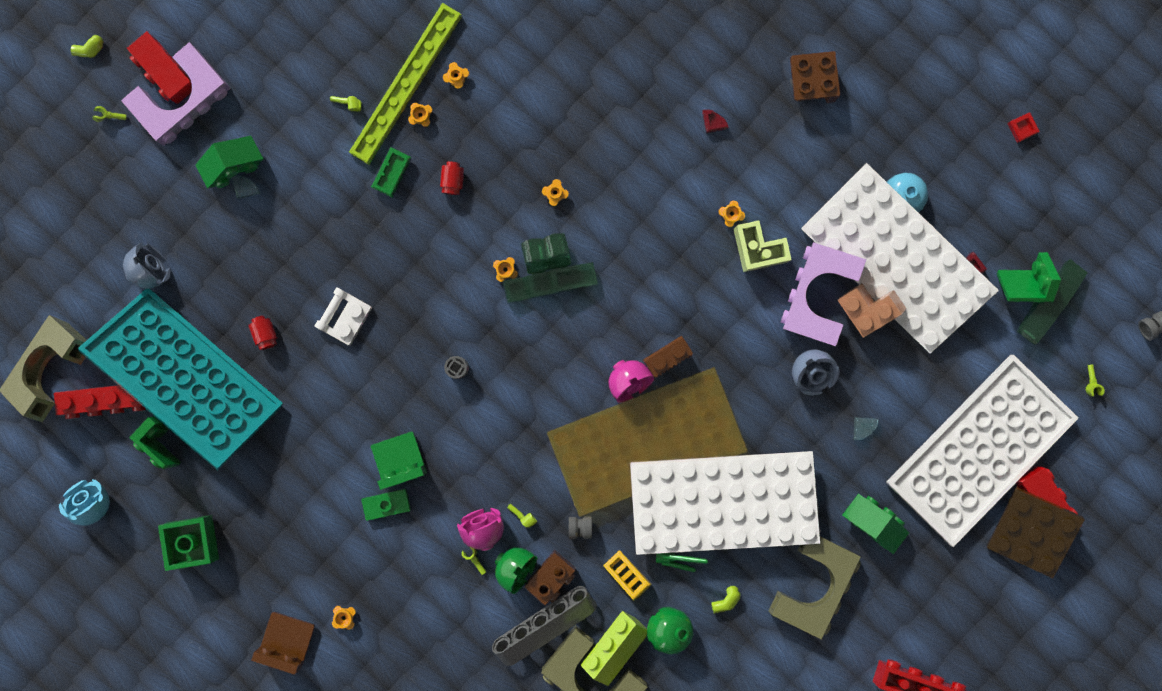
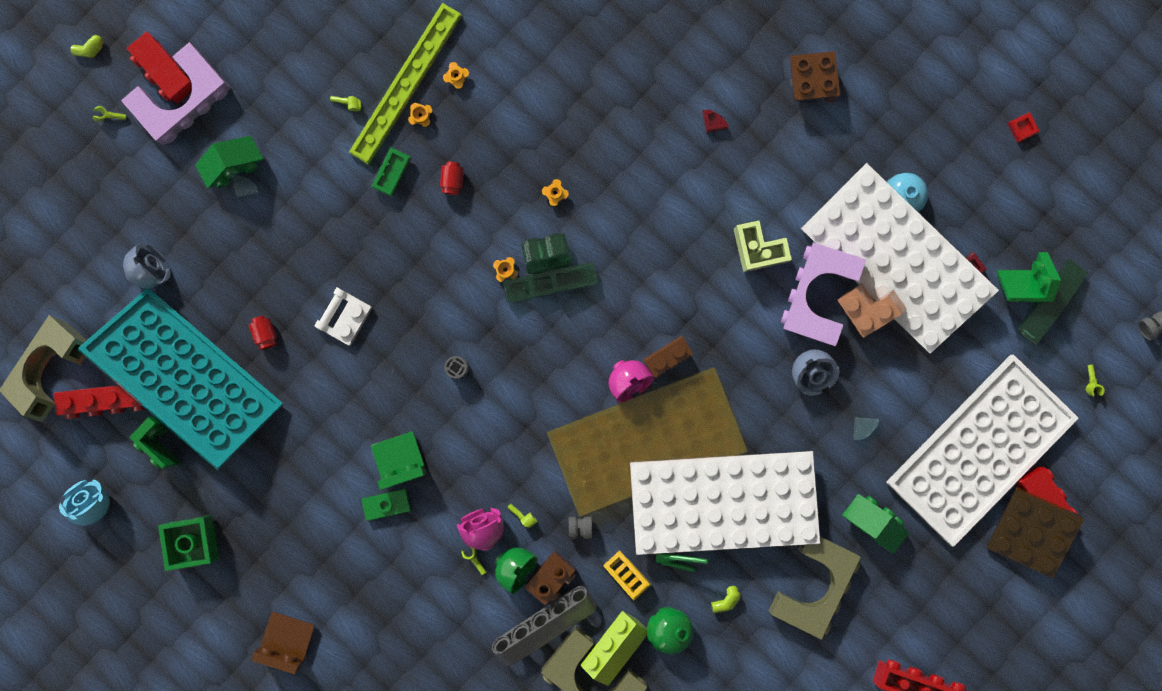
light orange plate [332,606,356,630] -> none
light orange plate [718,201,745,227] -> none

